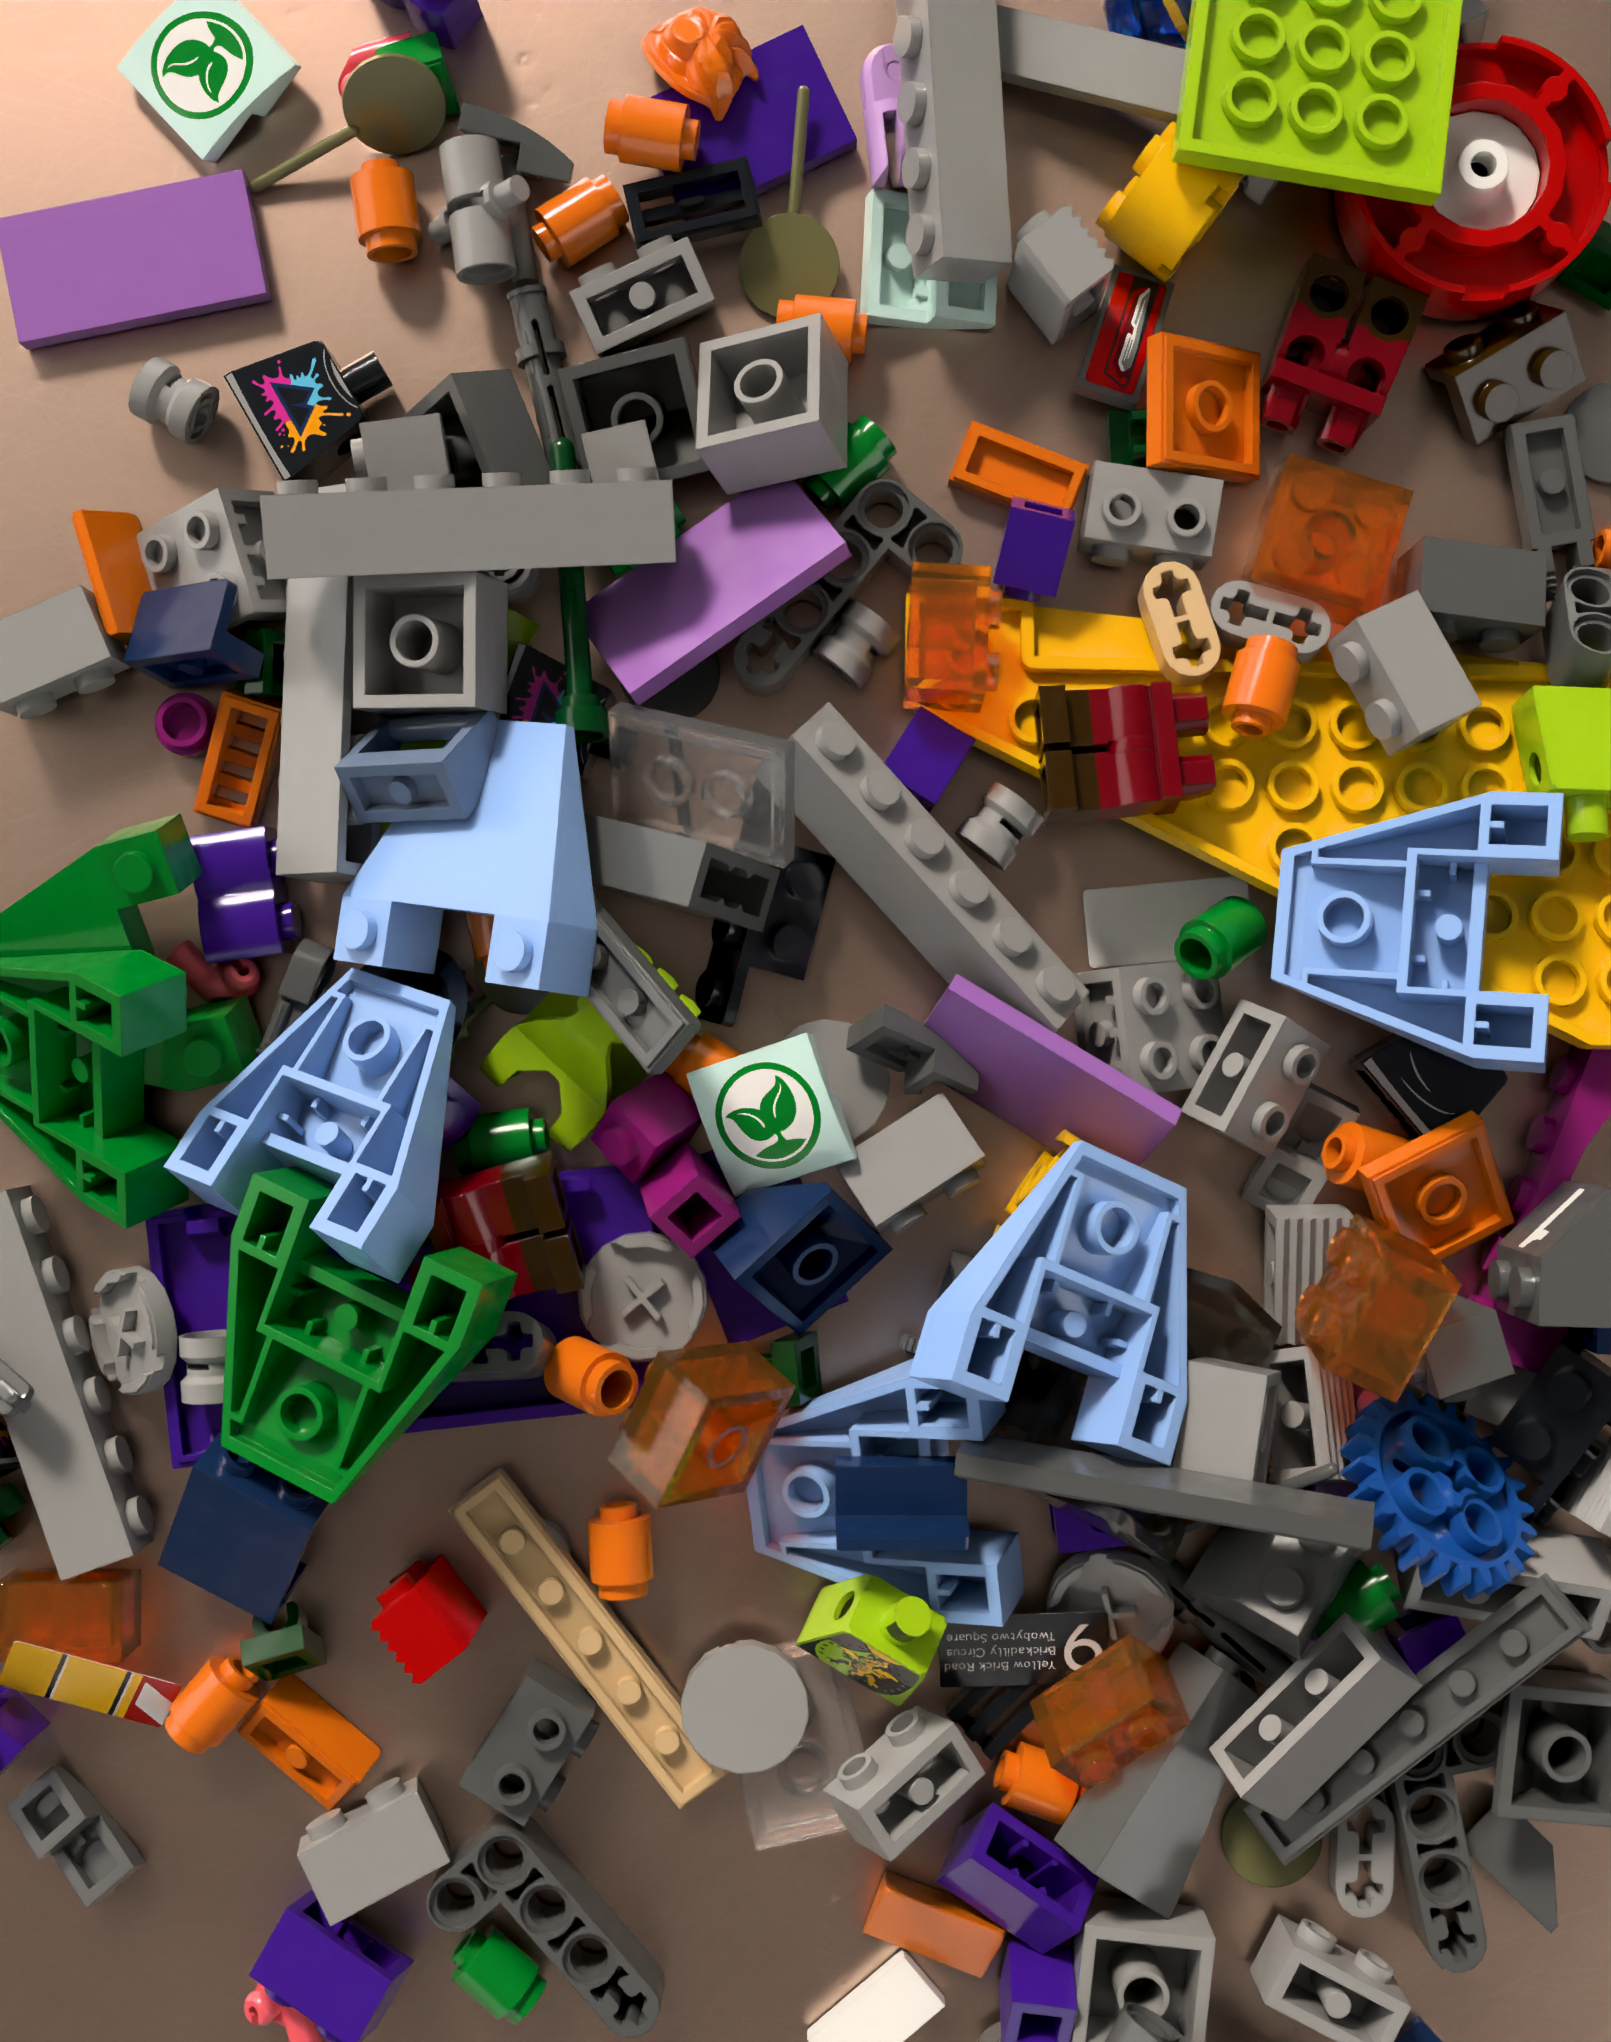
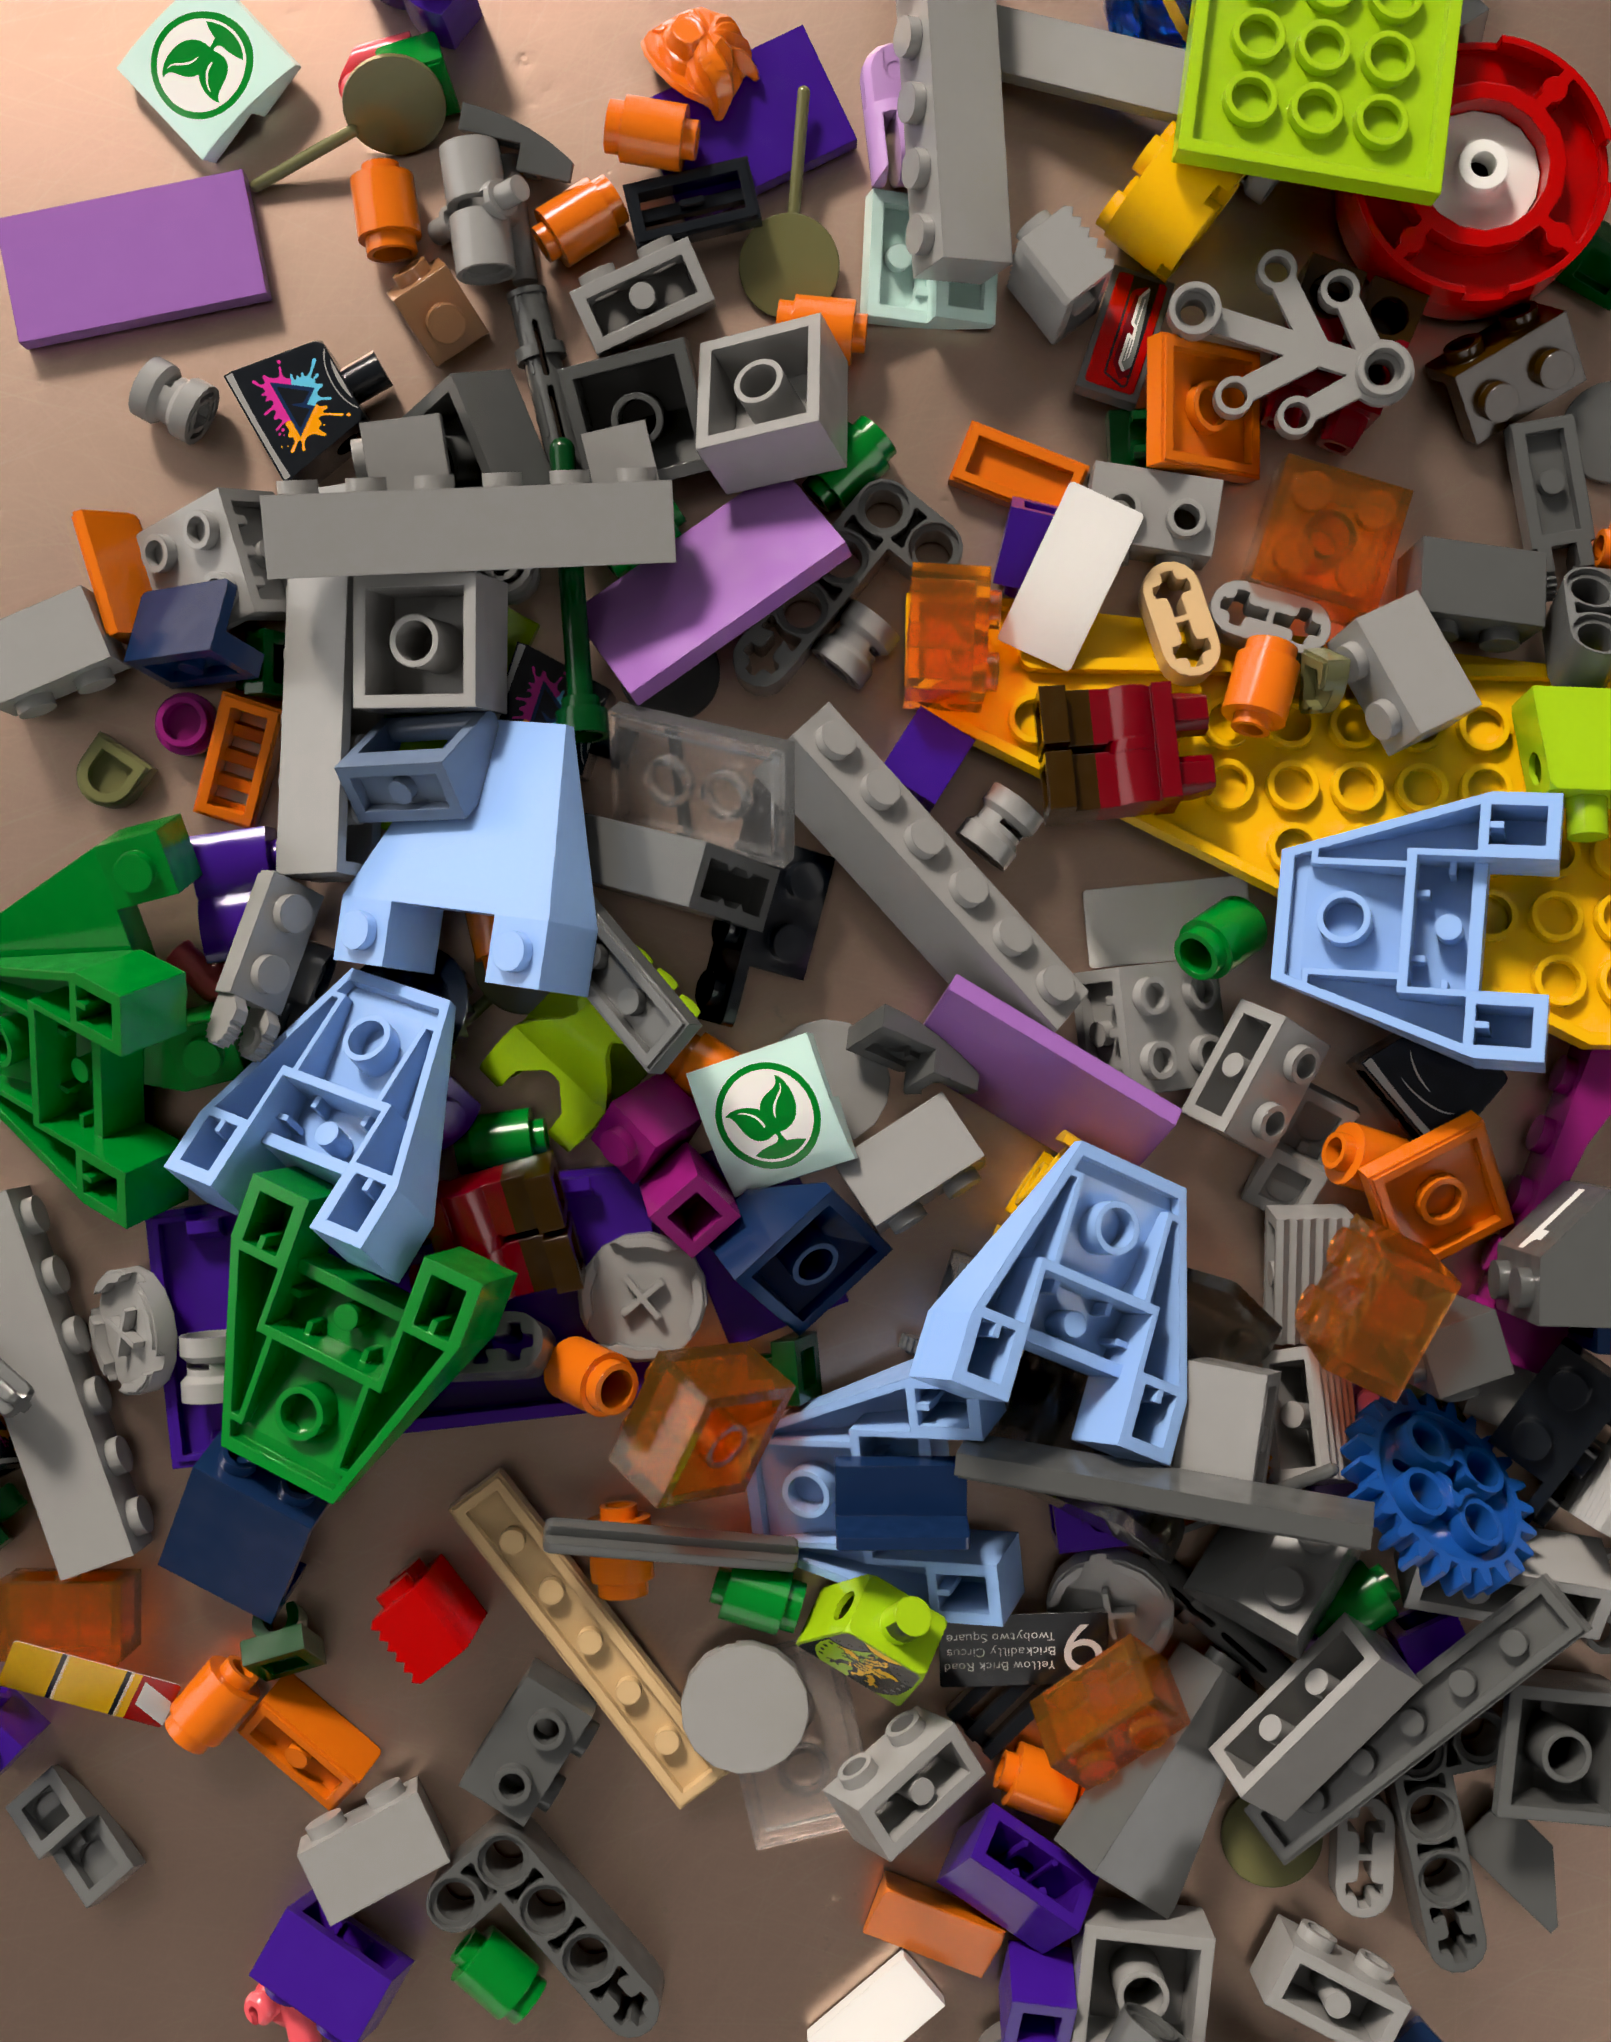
none -> olive tile [76,731,158,809]
none -> light grey hinge [205,870,324,1063]
none -> medium nougat bracket [386,256,489,367]
none -> dark grey axle [543,1517,799,1572]
none -> green brick [709,1567,807,1636]
none -> white sticker [998,482,1143,671]
none -> light grey plant [1166,249,1415,440]
none -> olive tile [1299,647,1351,714]

